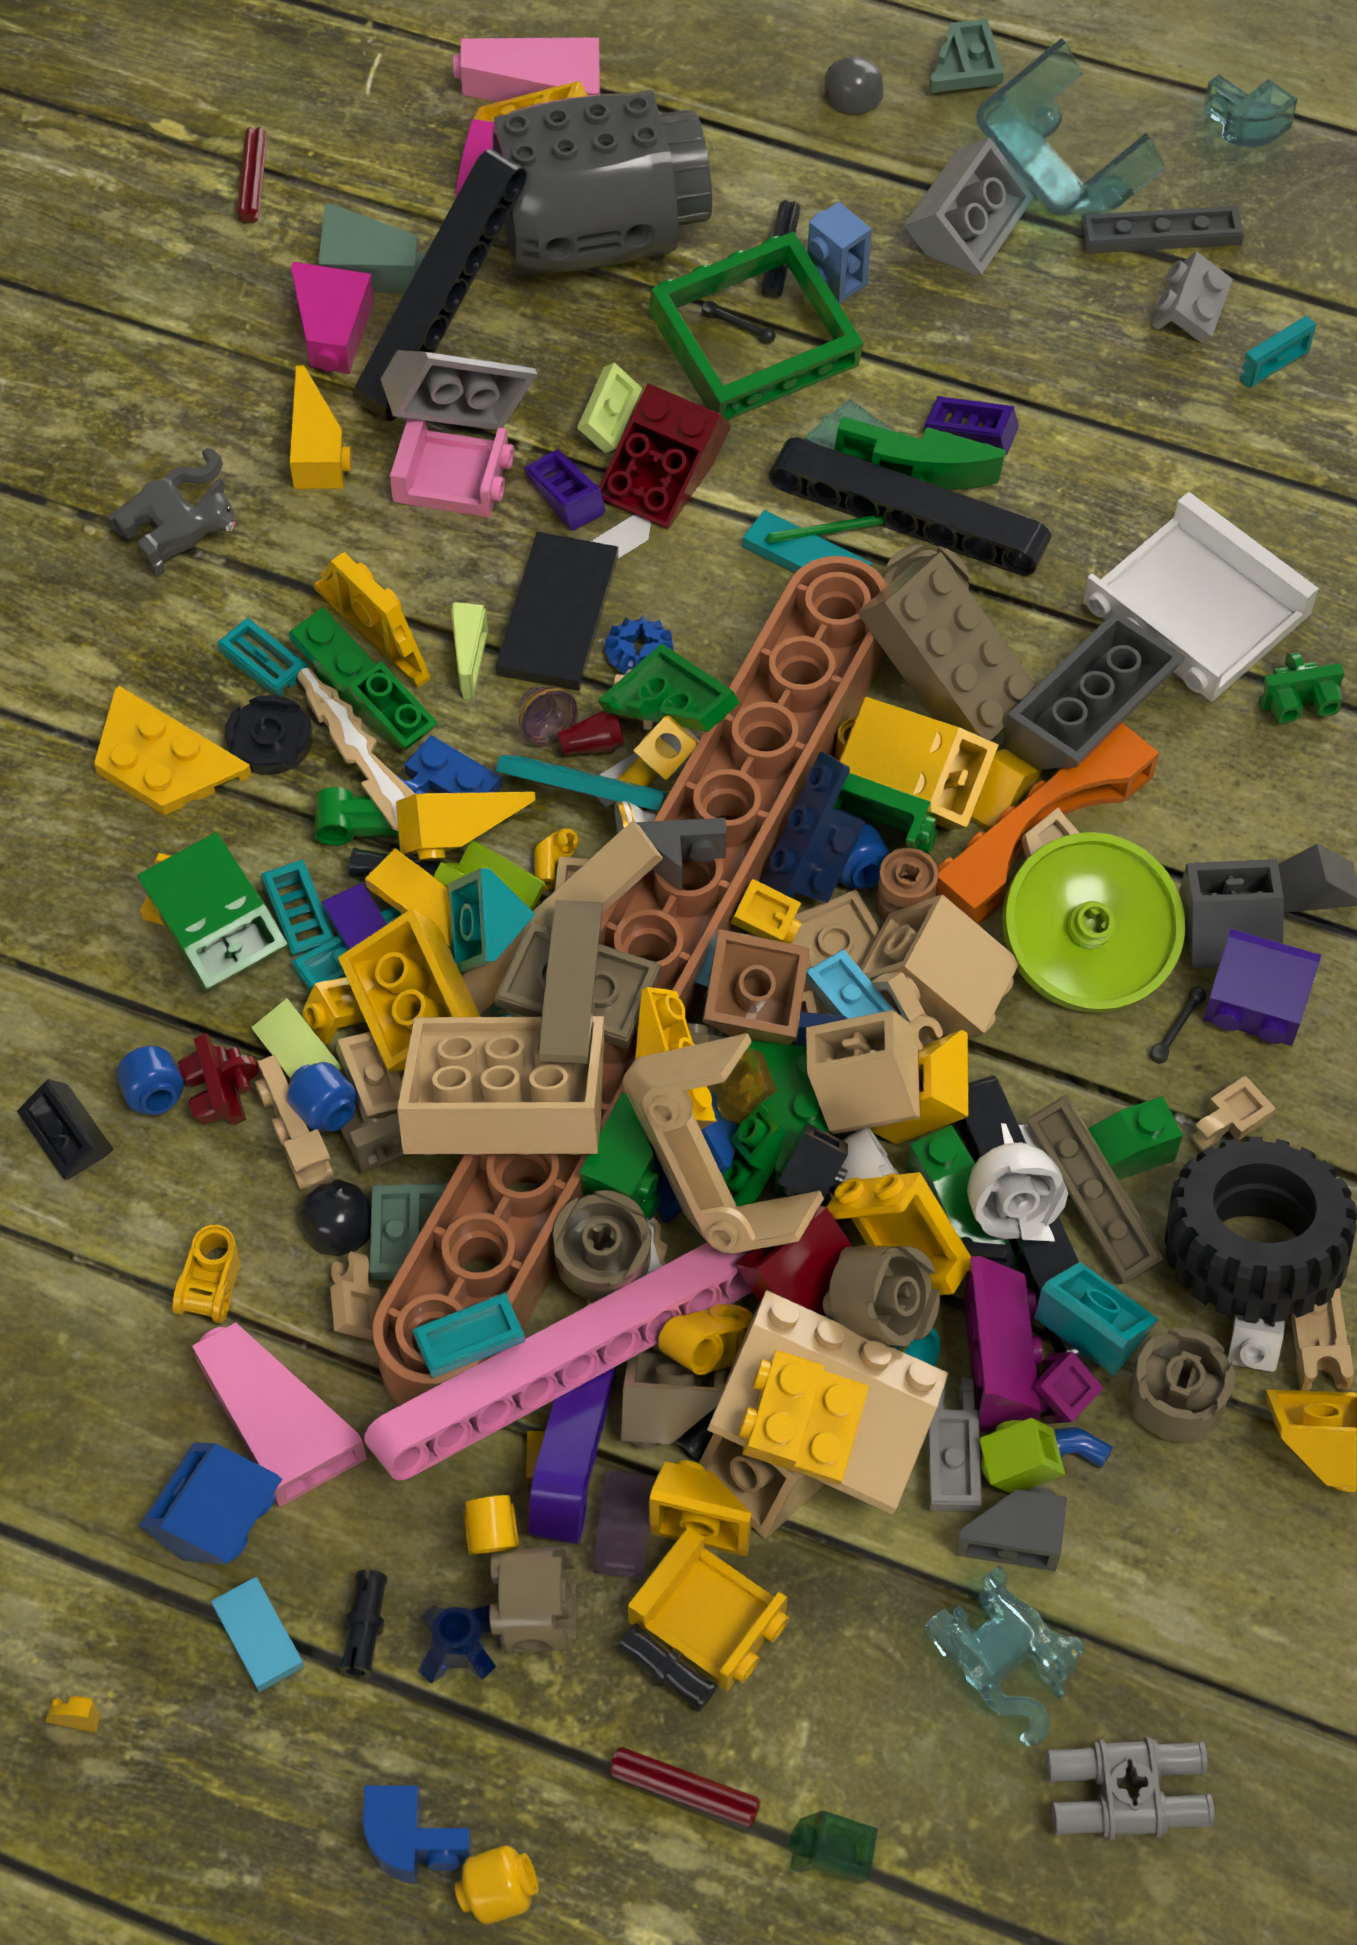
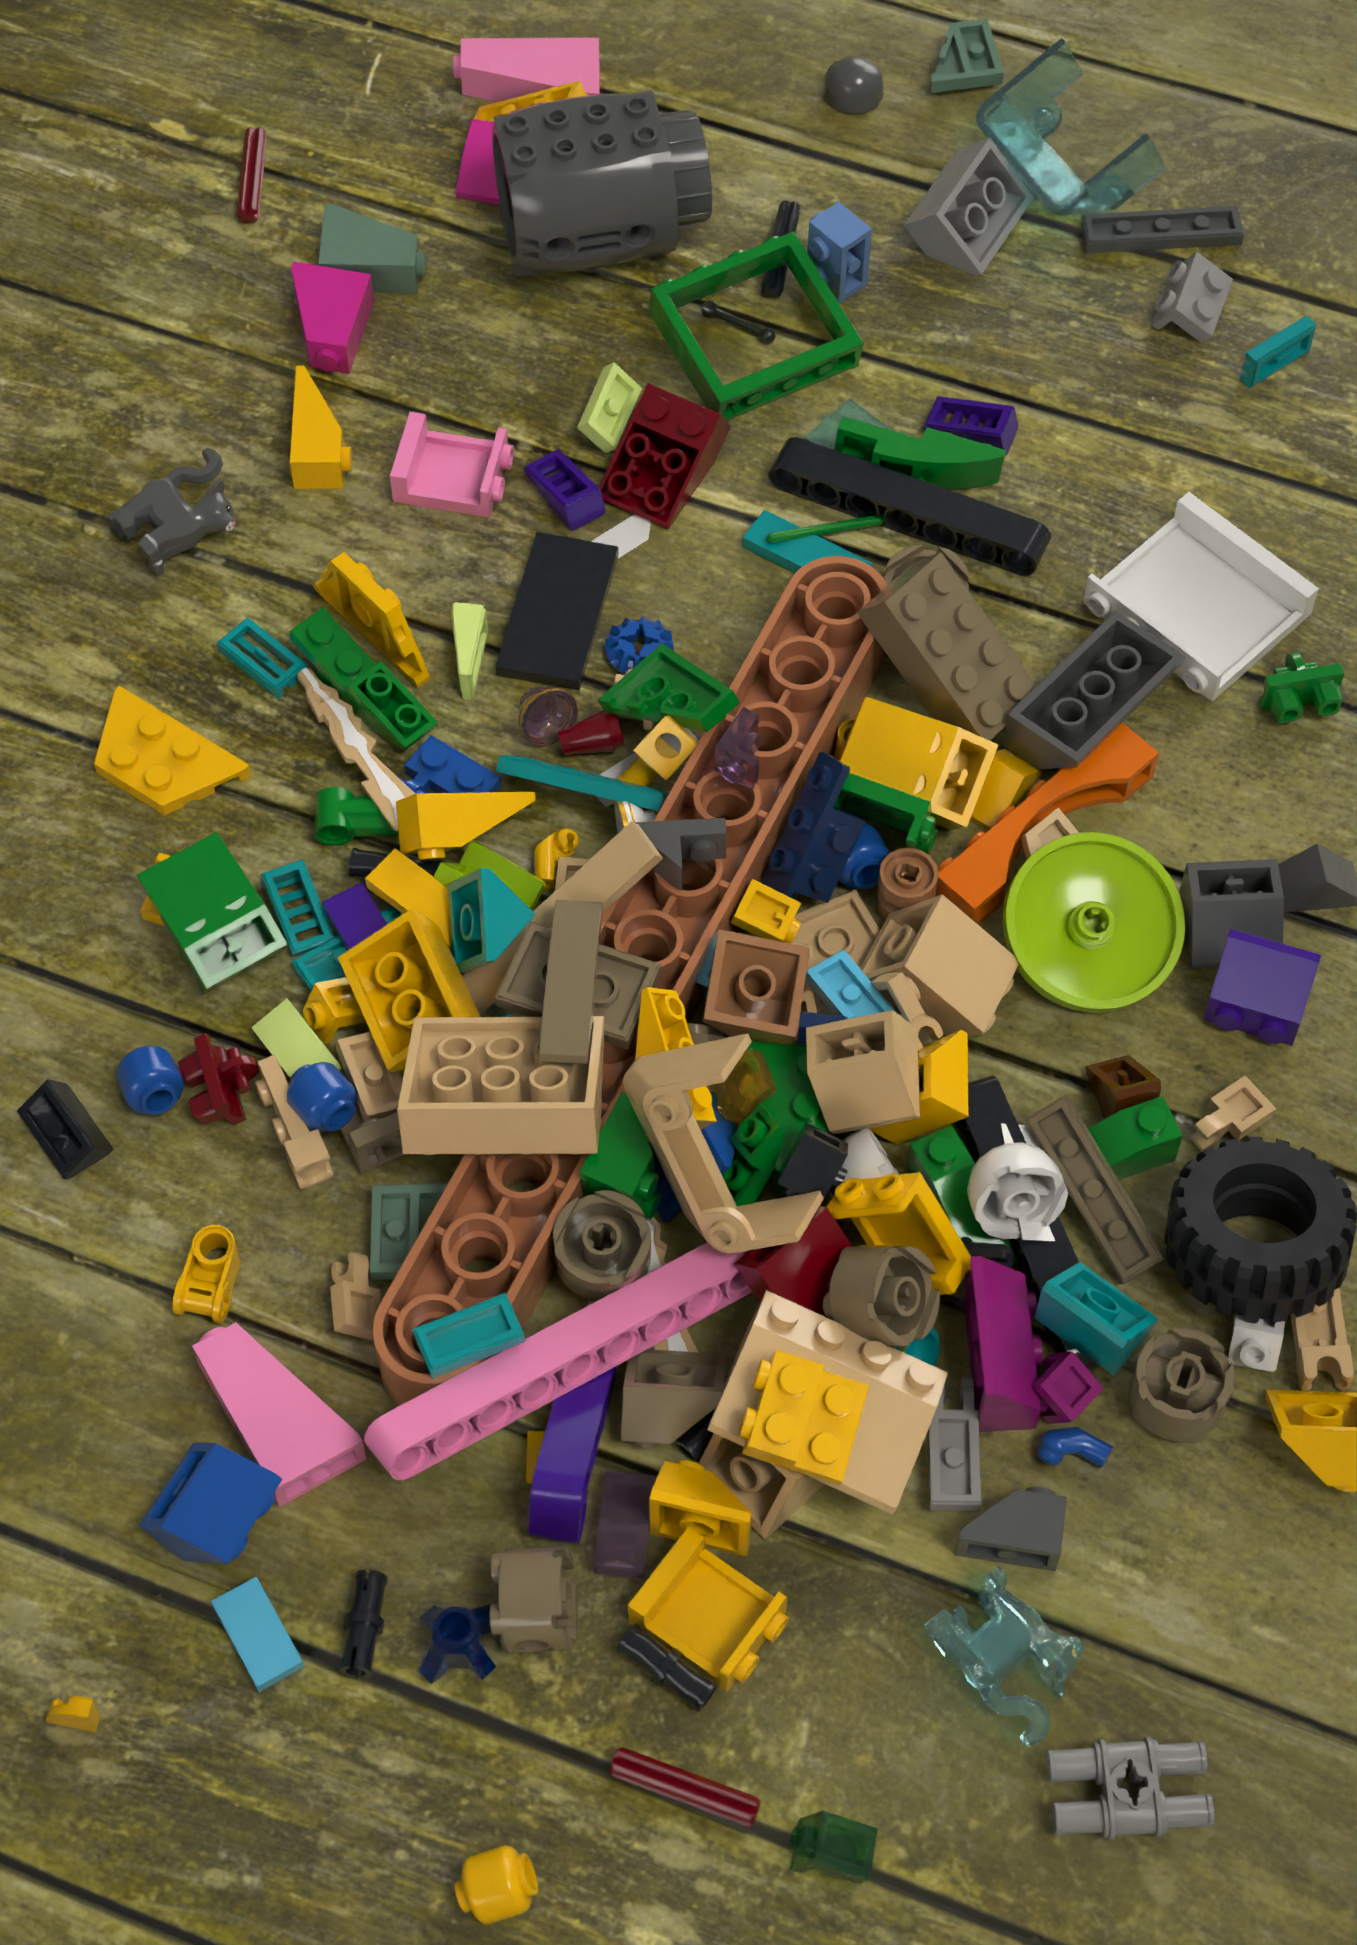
black tile [225,695,313,775] -> none
black hair [298,1179,372,1256] -> none
black beam [353,149,527,421] -> none
blue brick [363,1785,472,1884] -> none
light grey slope [381,350,537,430] -> none
yellow piece [463,1495,519,1556] -> none
yellow piece [658,1304,753,1375] -> none
lime brick [979,1418,1065,1494] -> none
pearl dark grey hinge [1150,986,1207,1064] -> none
clear light blue brick [1203,74,1298,147] -> none
none -> bracket [714,707,761,789]
none -> reddish brown slope [1085,1055,1162,1119]

